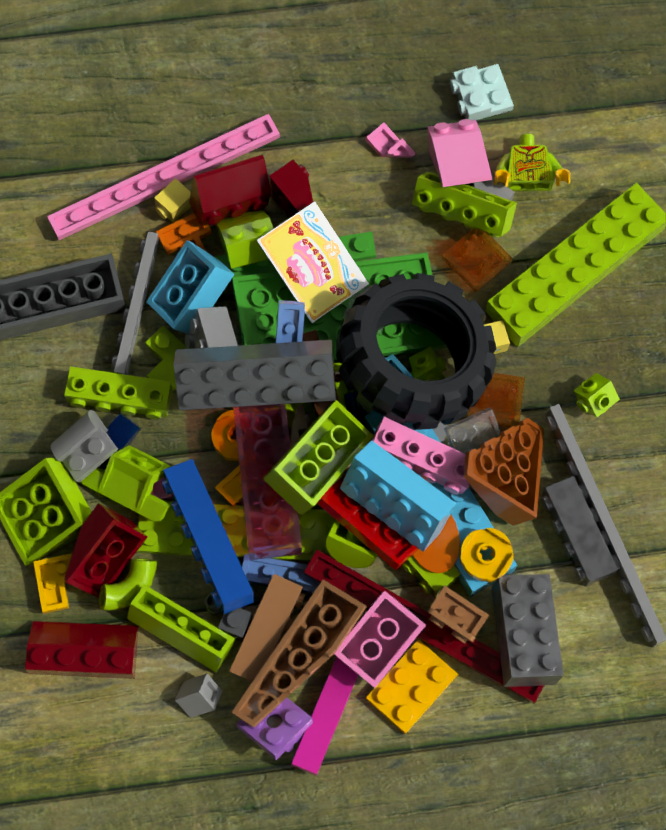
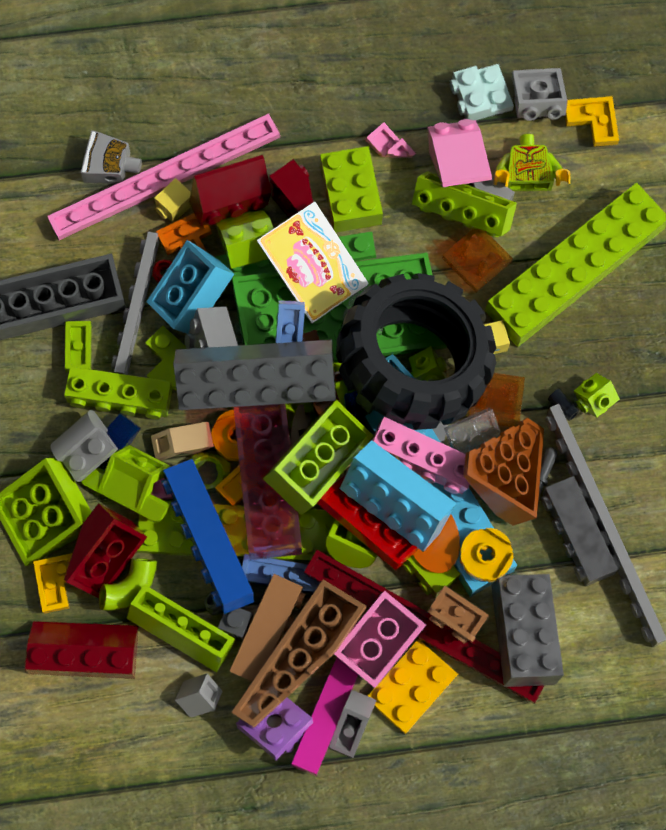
none -> lime plate [65,321,92,372]
none -> light grey torso [81,130,142,184]
none -> tan slope [151,422,214,461]
none -> red plate [152,260,172,283]
none -> lime piece [189,453,231,490]
none -> lime brick [320,146,383,233]
none -> light grey slope [329,690,376,758]
none -> light grey plate [512,68,567,121]
none -> dark grey piece [538,448,557,501]
none -> black pin [548,389,580,421]
none -> yellow plate [565,96,619,146]

